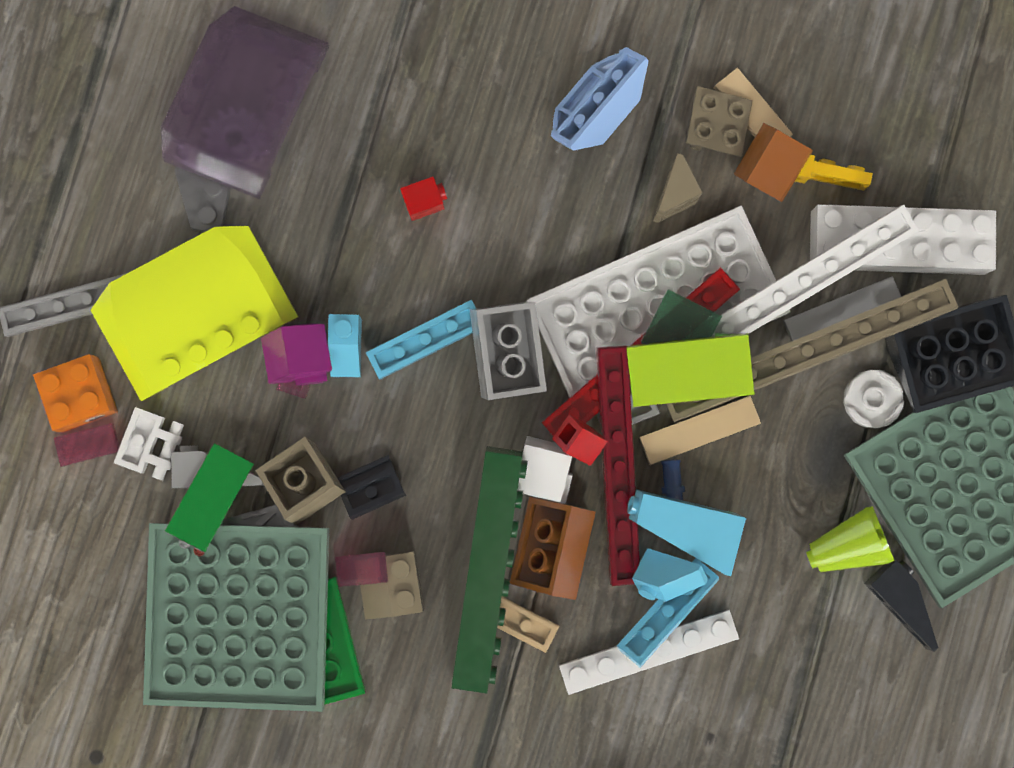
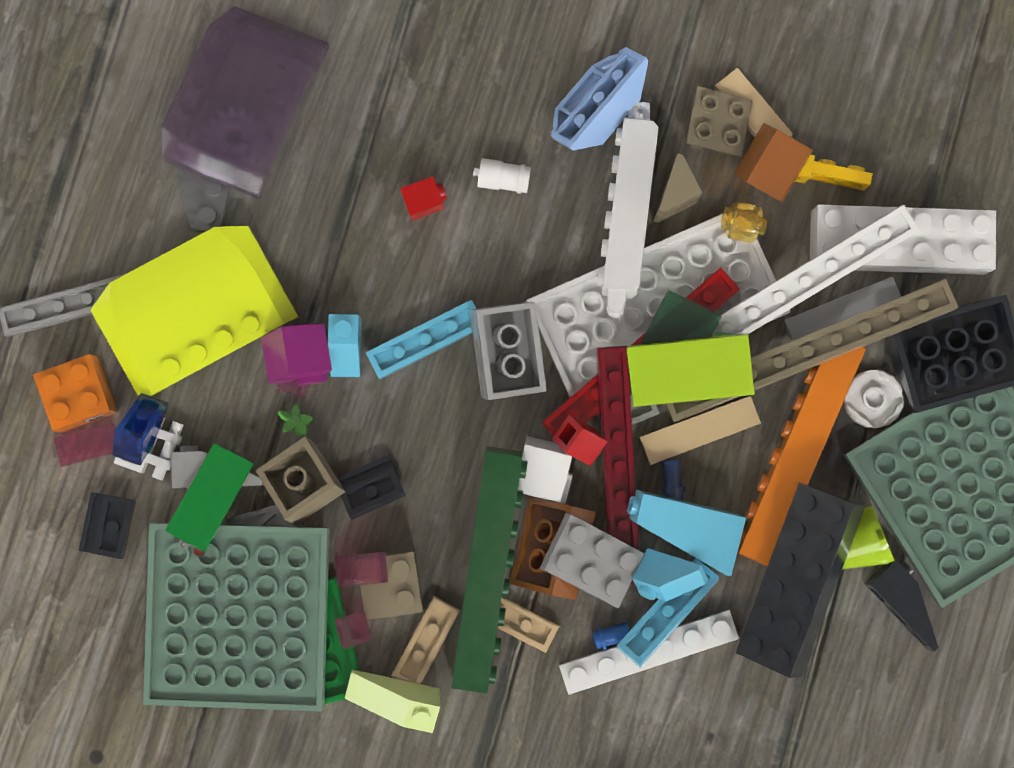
none -> black plate [79,492,136,559]
none -> clear blue slope [112,393,169,466]
none -> bright green plant [278,404,313,437]
none -> clear pink tile [335,611,372,649]
none -> yellowish green slope [345,669,440,733]
none -> tan tile [391,595,460,684]
none -> white piece [473,158,531,194]
none -> light grey plate [540,513,644,608]
none -> blue pin [592,622,630,650]
none -> white hinge [597,102,658,319]
none -> clear yellow head [721,201,767,243]
none -> black brick [736,483,865,678]
none -> orange brick [737,347,866,567]

